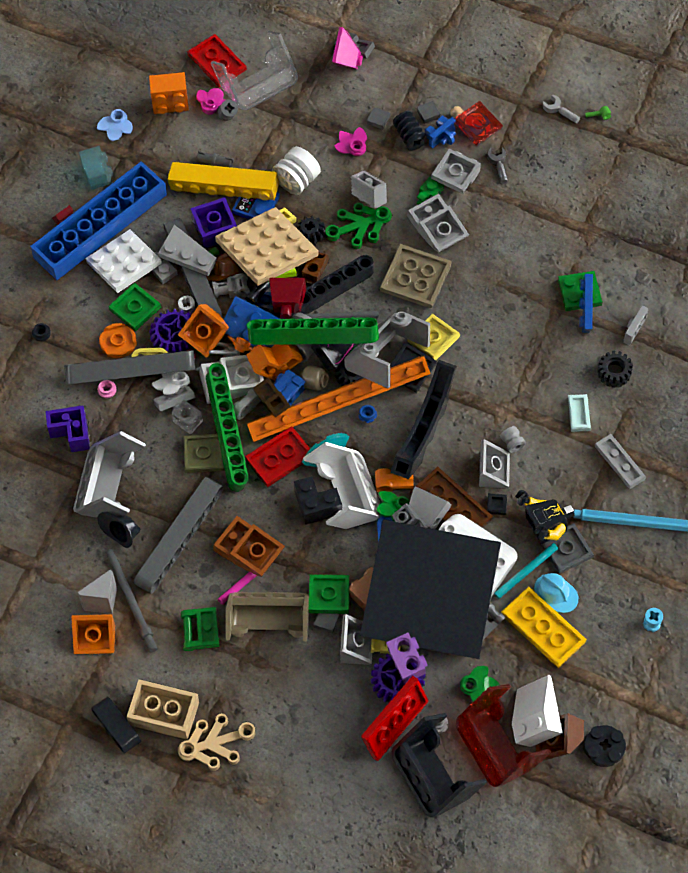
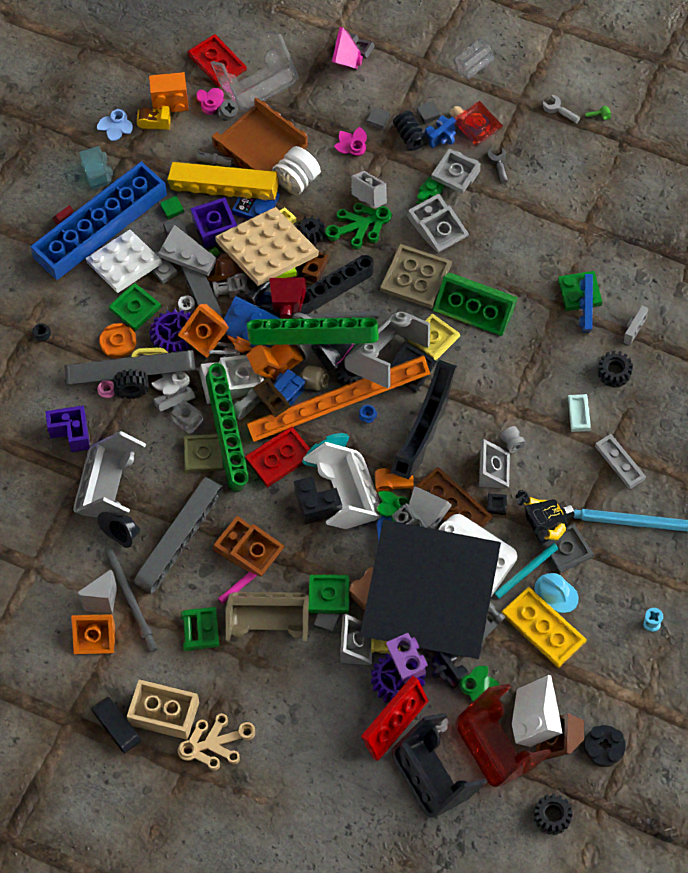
none -> black tyre [113,369,148,399]
none -> yellow leg [137,106,171,130]
none -> green tile [160,196,184,219]
none -> dark orange panel [212,97,308,171]
none -> black hips [432,651,468,689]
none -> green slope [433,272,518,336]
none -> clear brick [453,39,494,79]
none -> black tyre [534,793,573,835]

